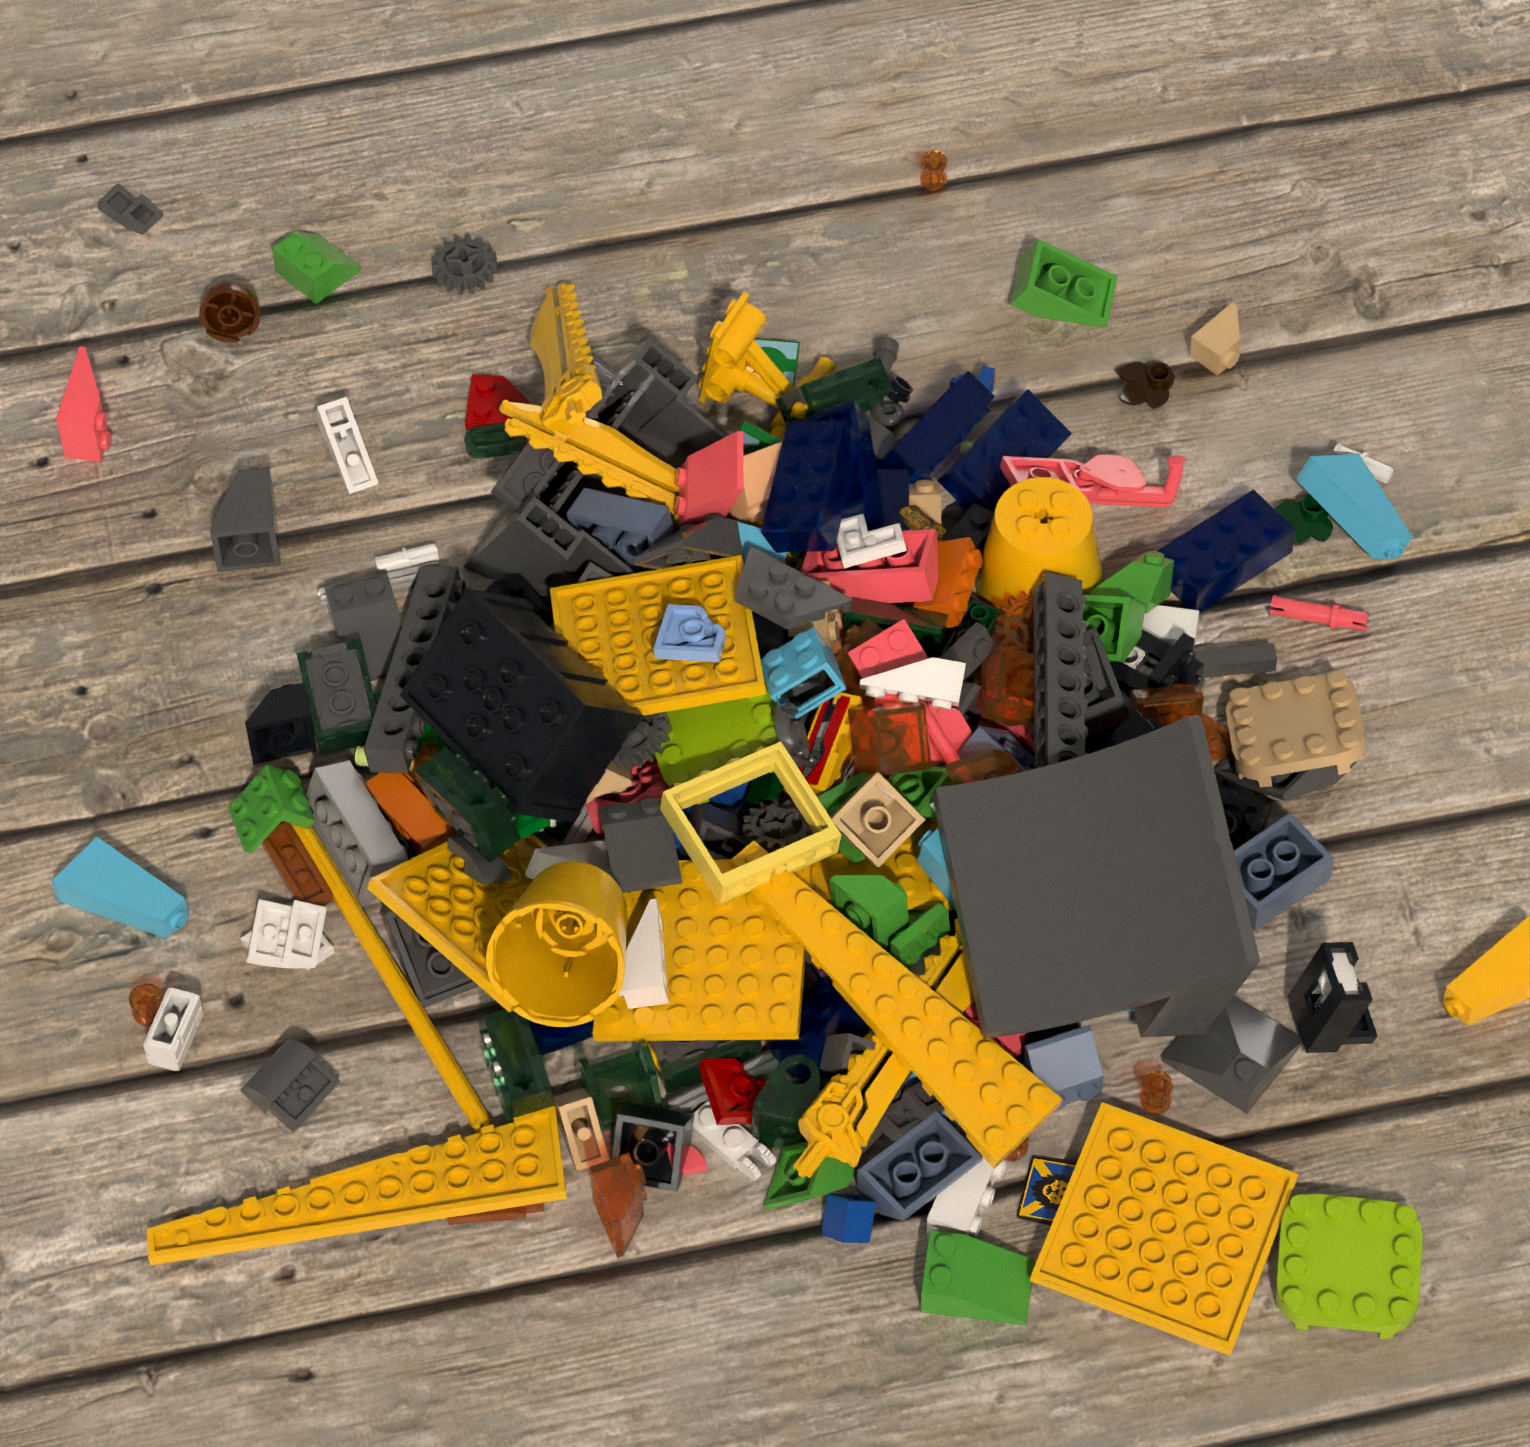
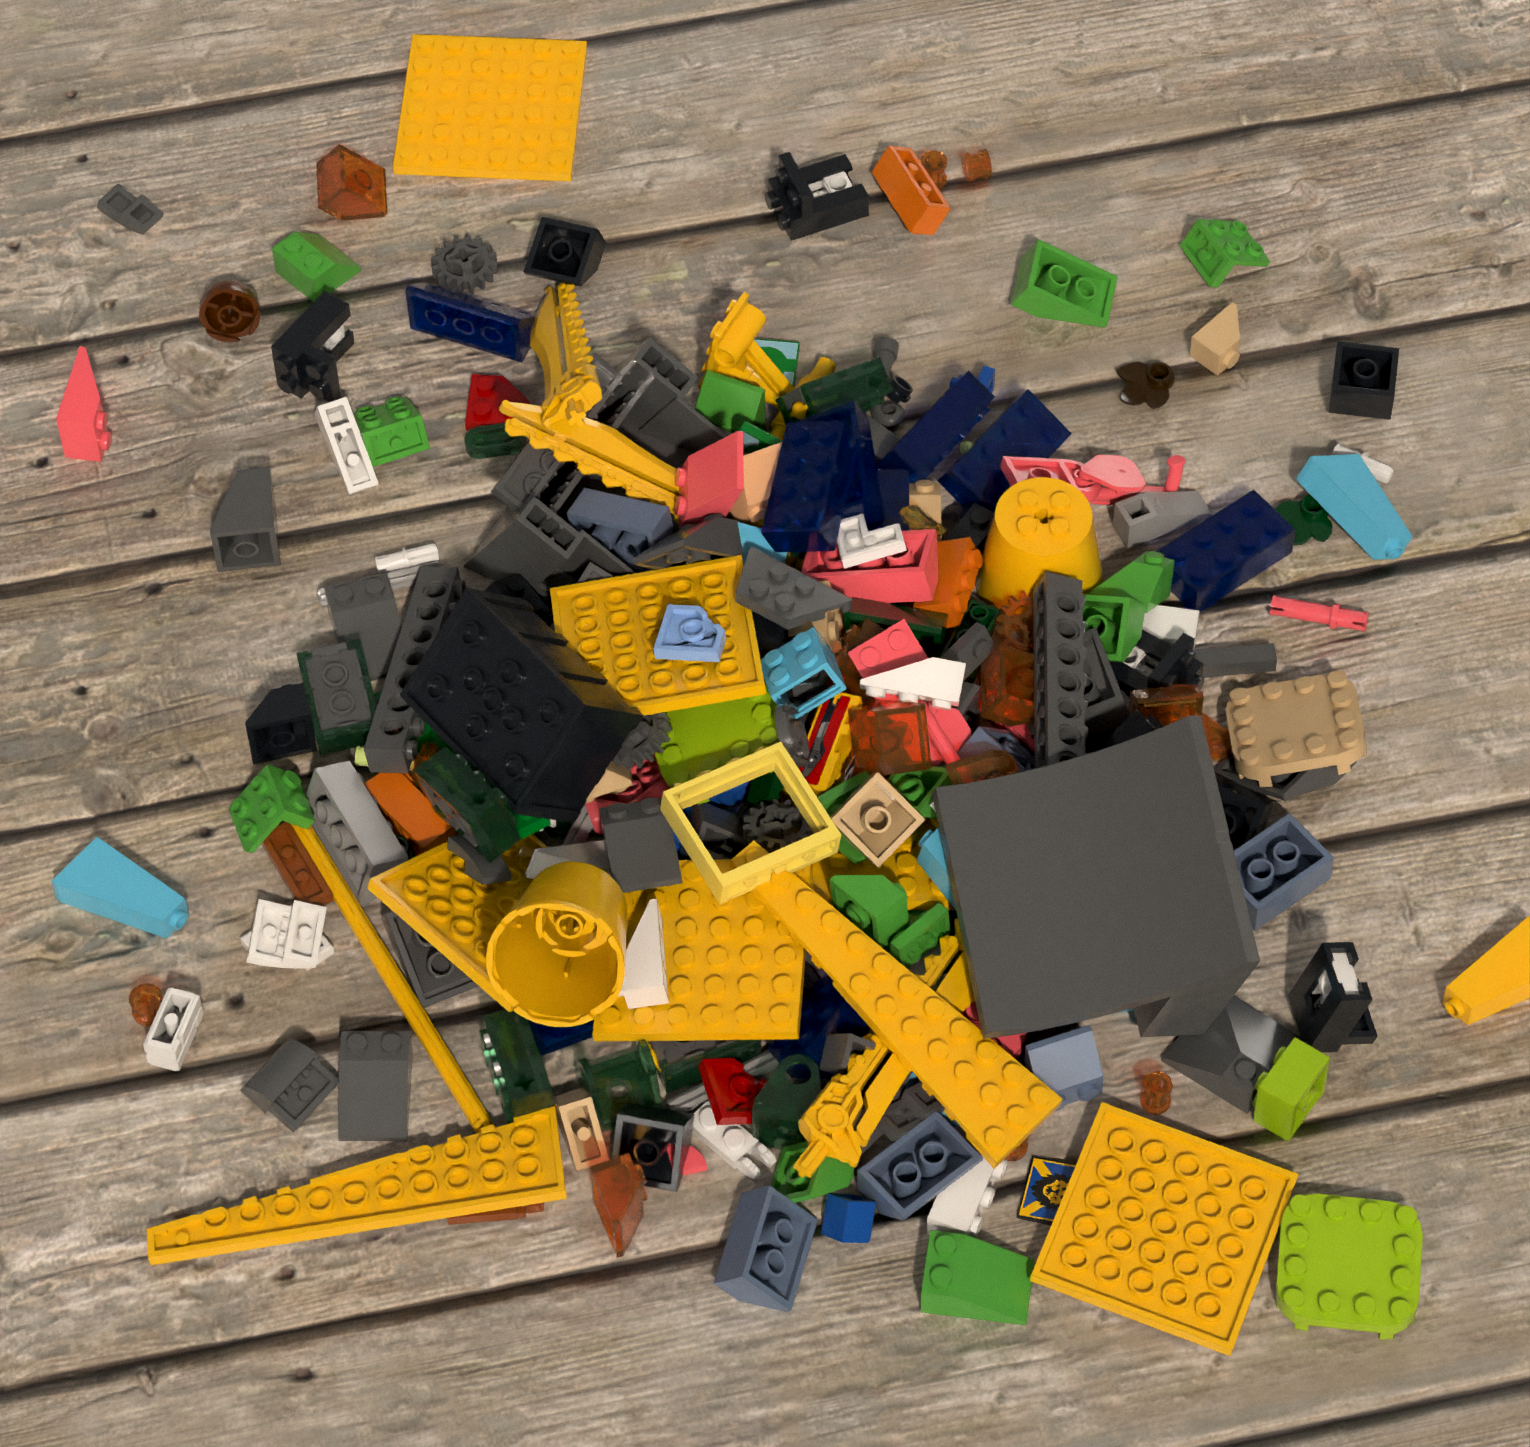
none -> black brick [271,291,354,402]
none -> clear orange slope [316,144,388,220]
none -> dark grey slope [338,1031,413,1141]
none -> bright green bracket [353,396,430,467]
none -> yellow plate [393,34,588,182]
none -> clear blue slope [405,283,535,363]
none -> black slope [523,217,606,287]
none -> bright green slope [695,370,766,433]
none -> sand blue slope [714,1185,818,1312]
none -> black brick [765,152,869,241]
none -> orange brick [871,145,951,235]
none -> clear orange wheel [961,149,992,182]
none -> light grey slope [1113,491,1212,549]
none -> bright green bracket [1180,219,1270,288]
none -> lime brick [1252,1037,1330,1142]
none -> black brick [1328,341,1400,420]

